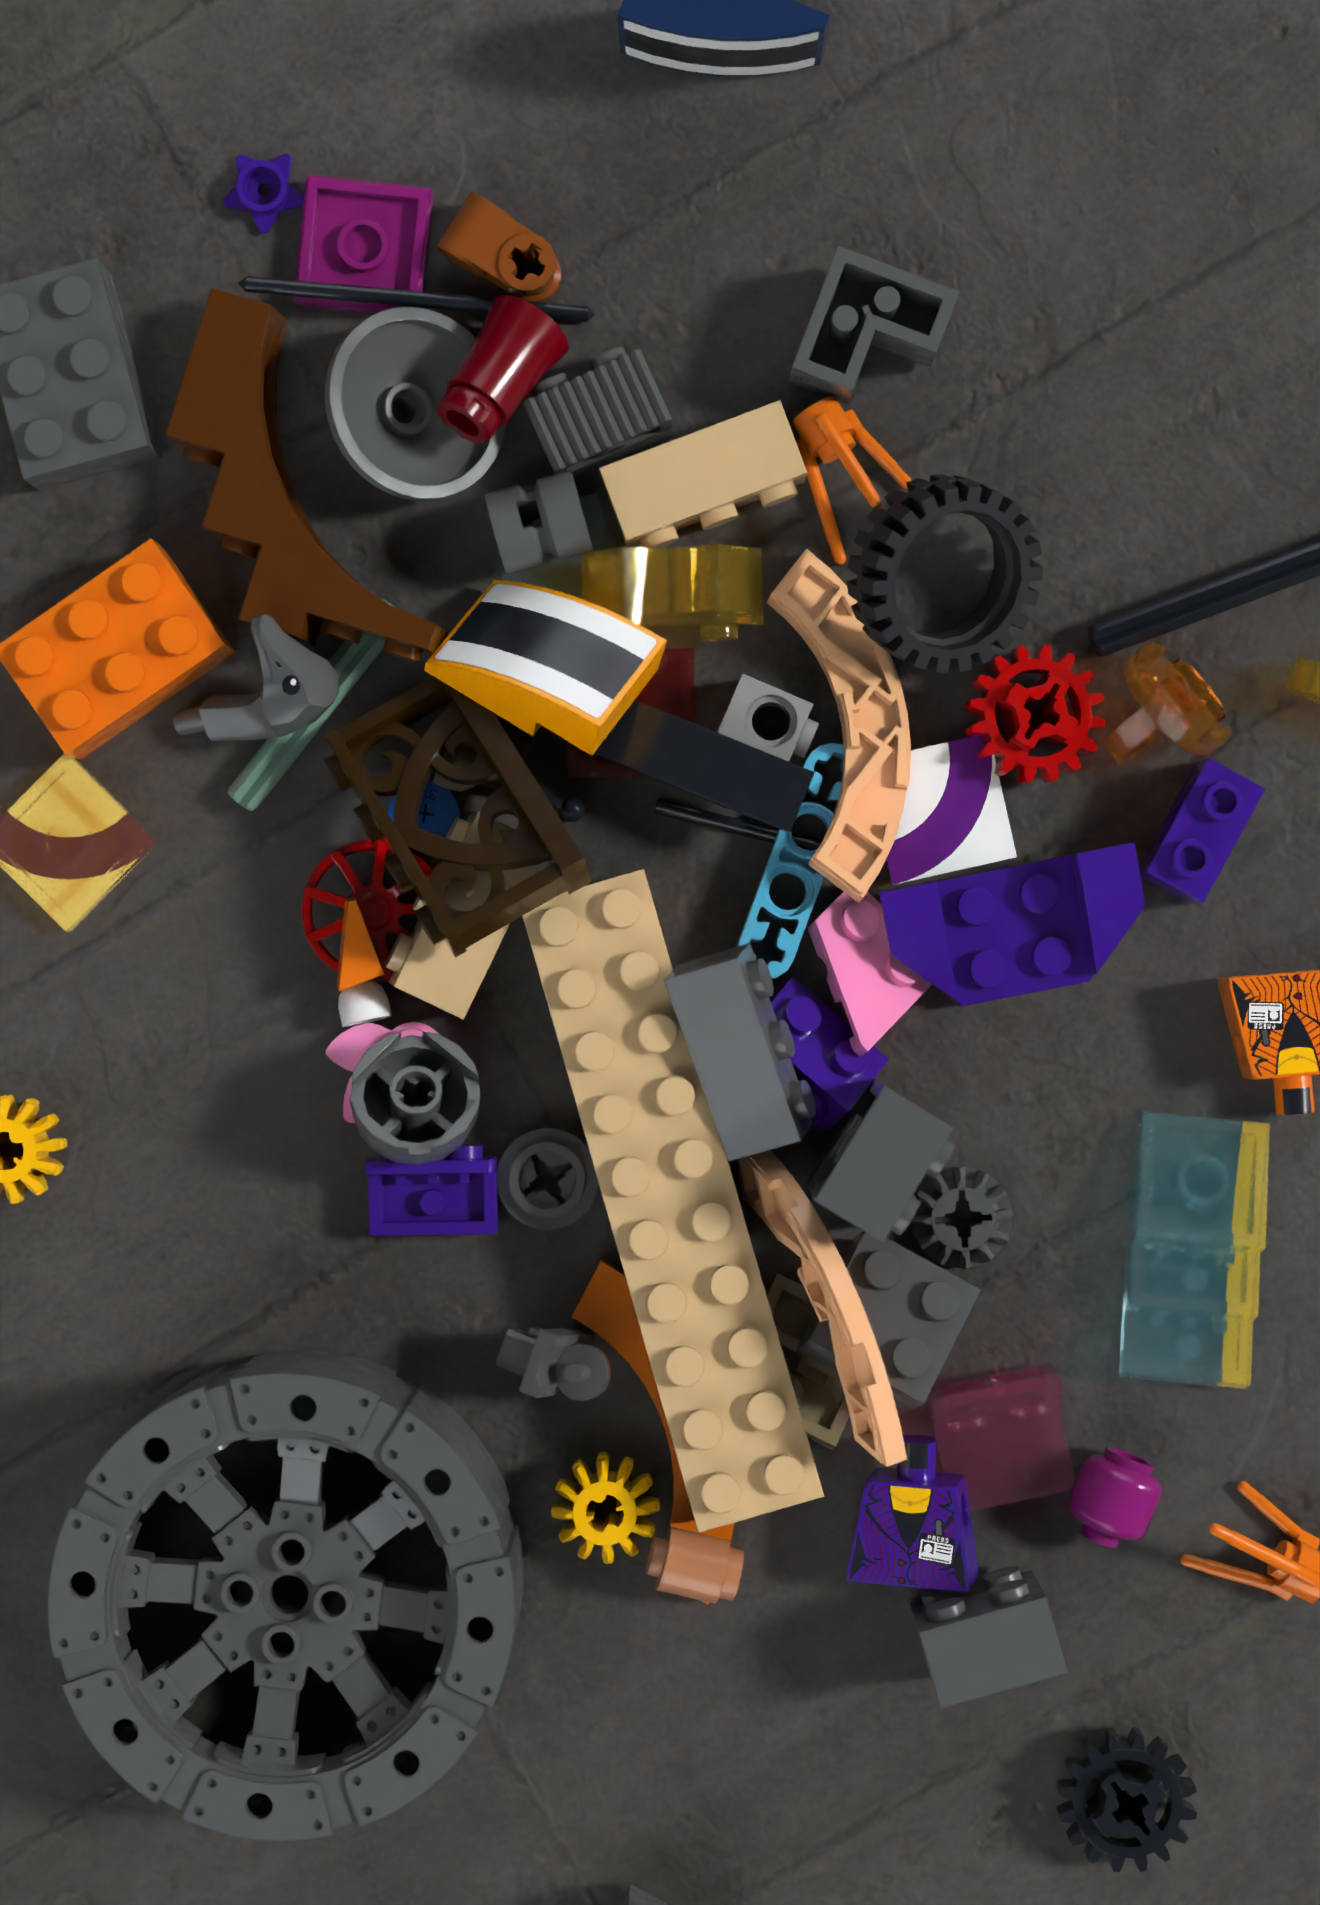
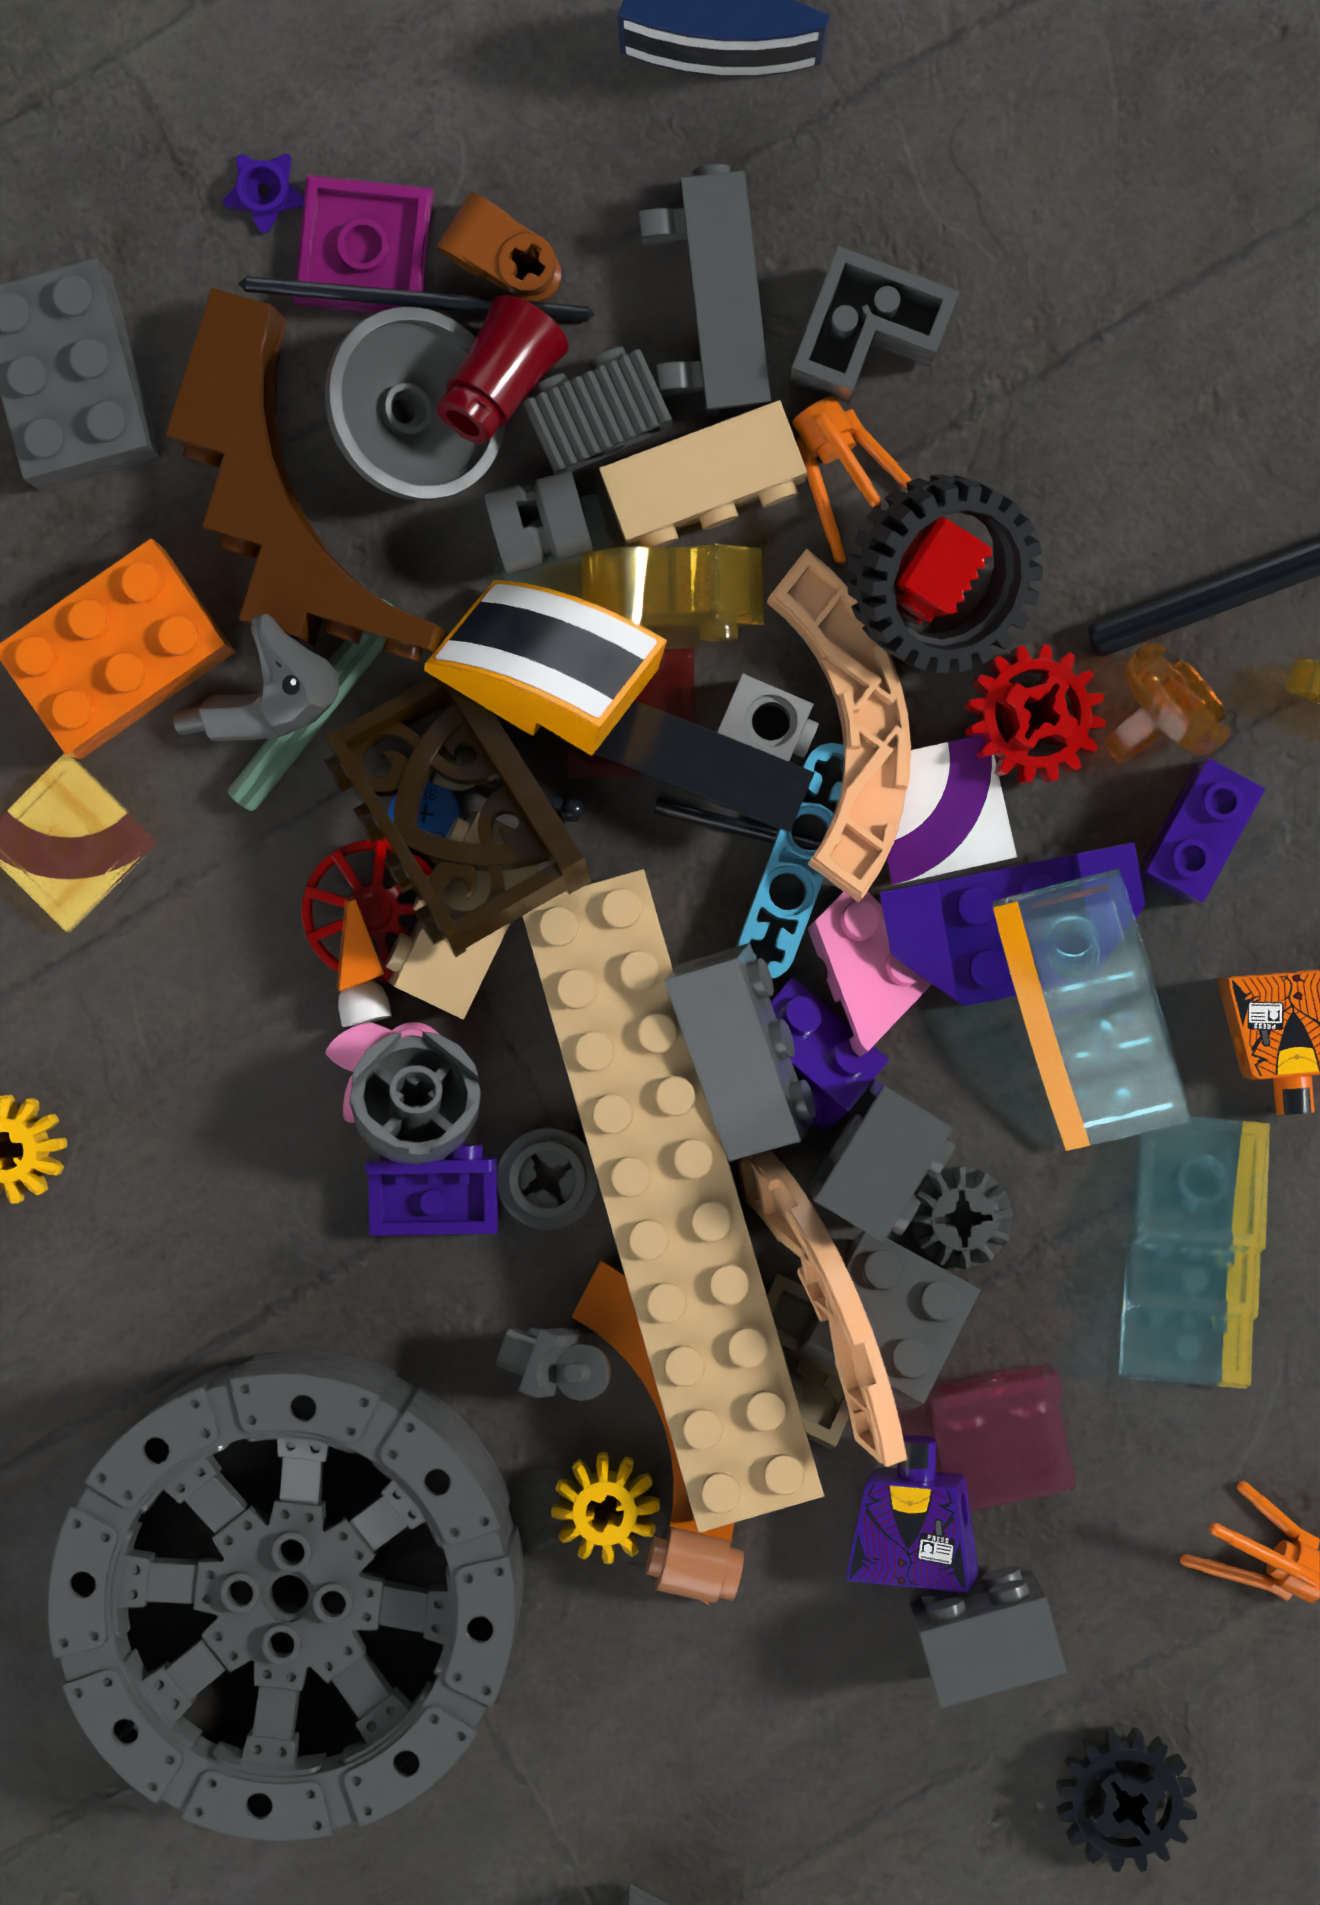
magenta head [1068,1447,1162,1548] -> none
none -> dark grey brick [639,164,771,420]
none -> red brick [895,516,993,625]
none -> clear light blue slope [993,869,1191,1151]

